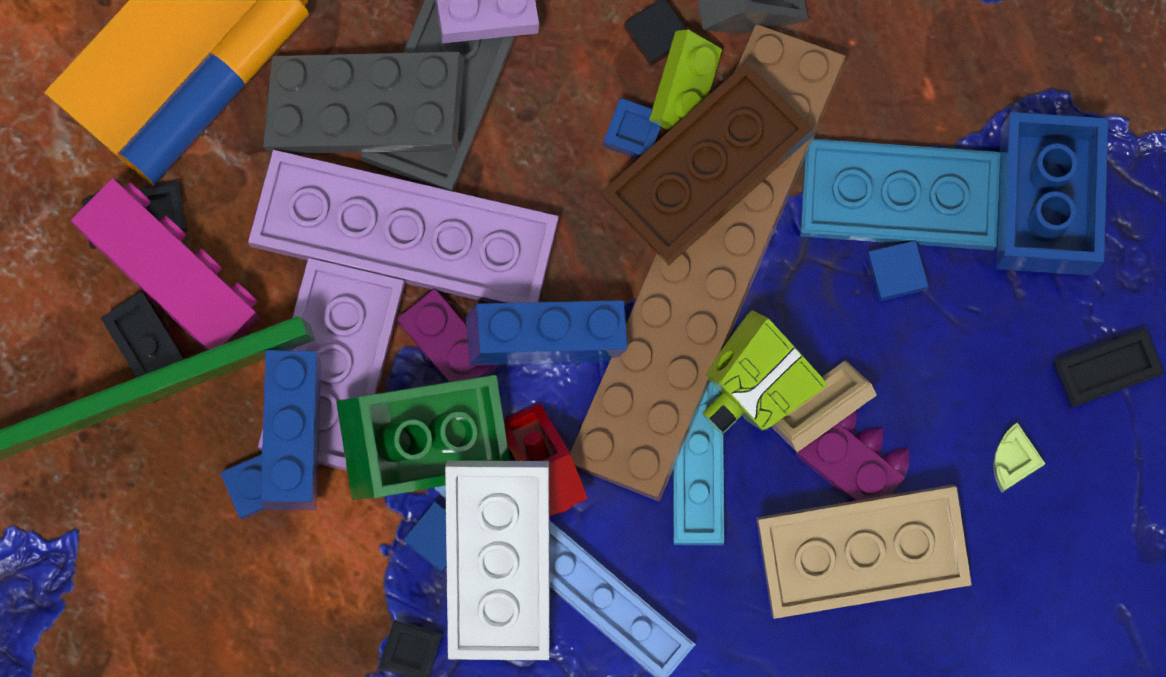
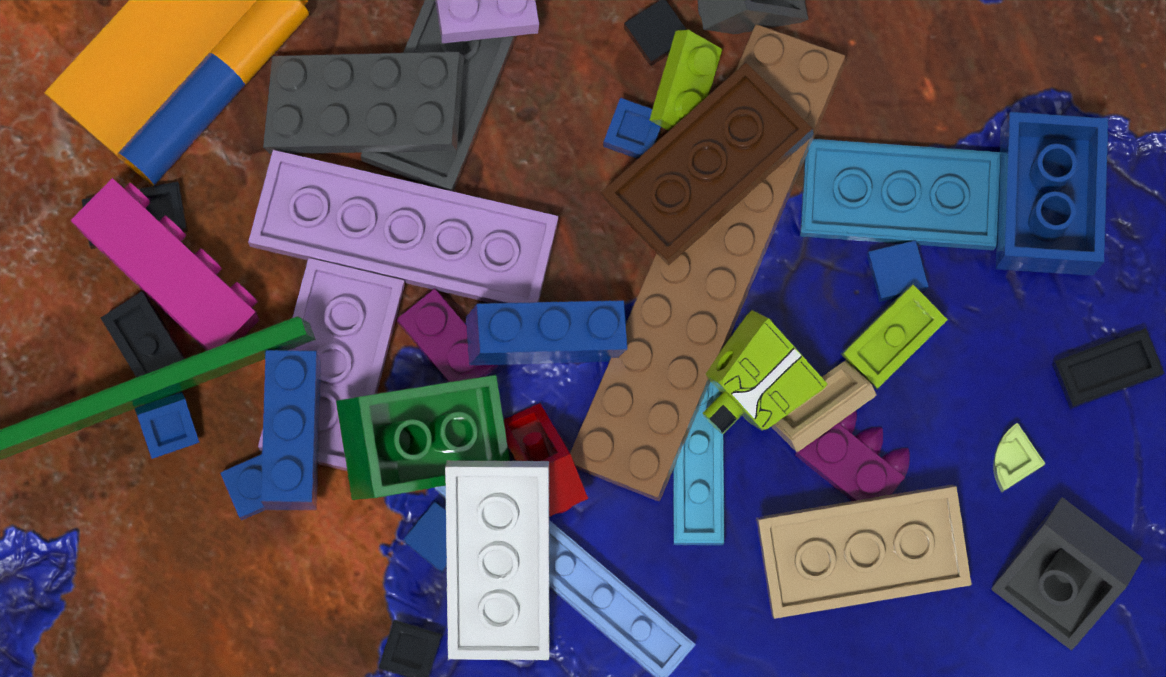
none -> blue plate [134,392,199,459]
none -> lime plate [841,284,948,389]
none -> dark grey slope [991,497,1143,651]

